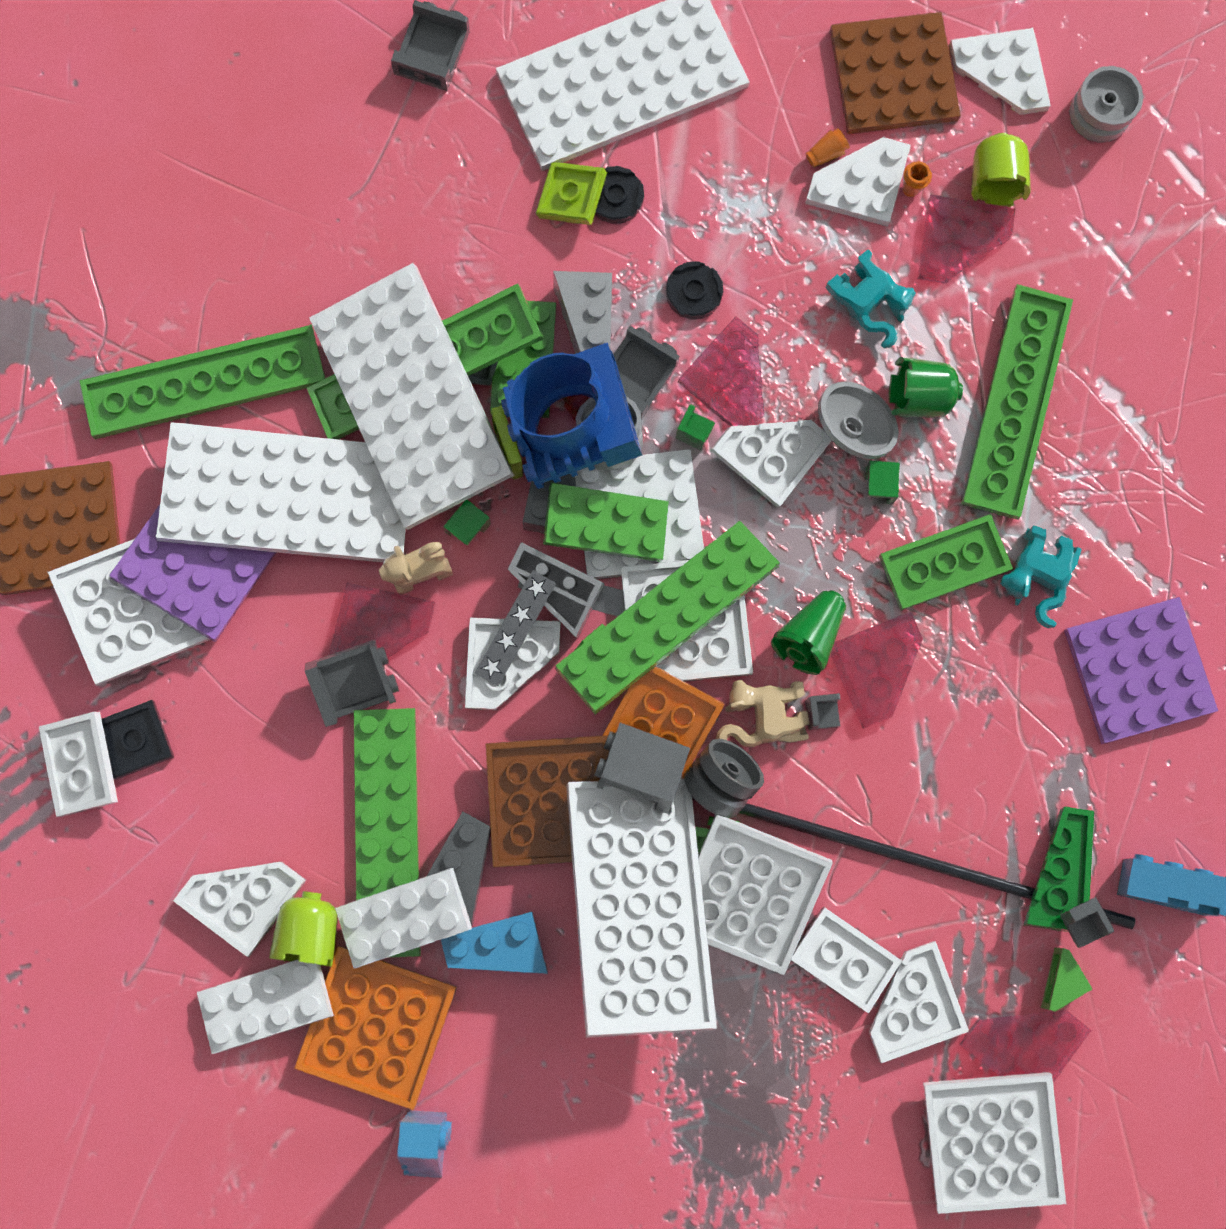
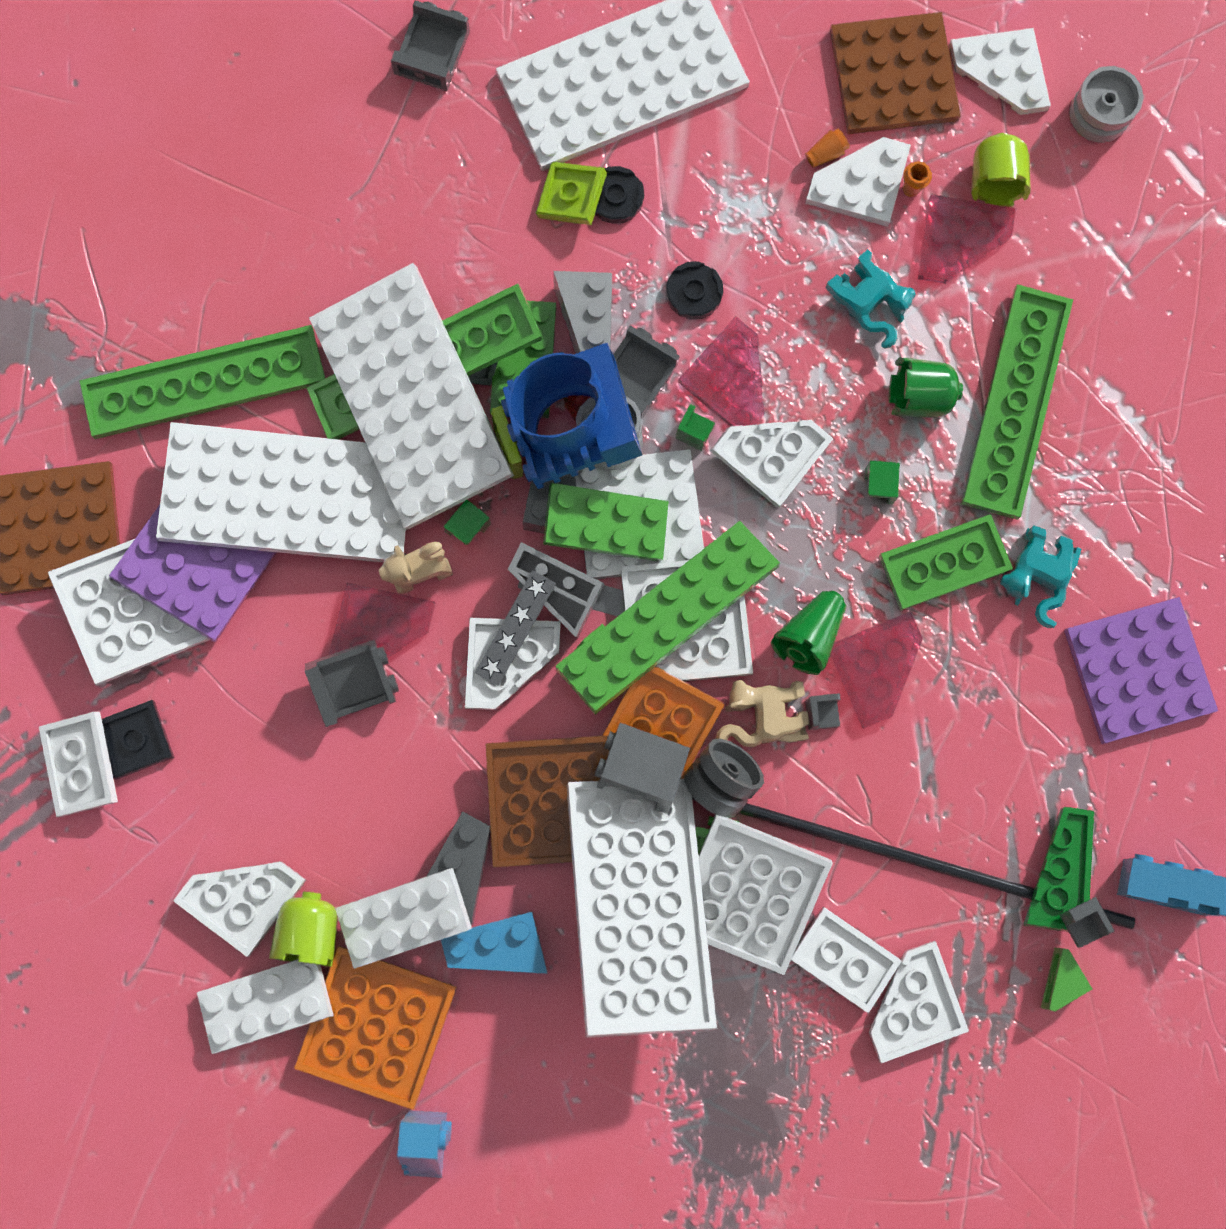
bright green plate [354,708,421,957] -> none
light grey dish [818,382,899,459] -> none
white plate [923,1072,1066,1214] -> none
clear pink plate [959,1010,1092,1083] -> none

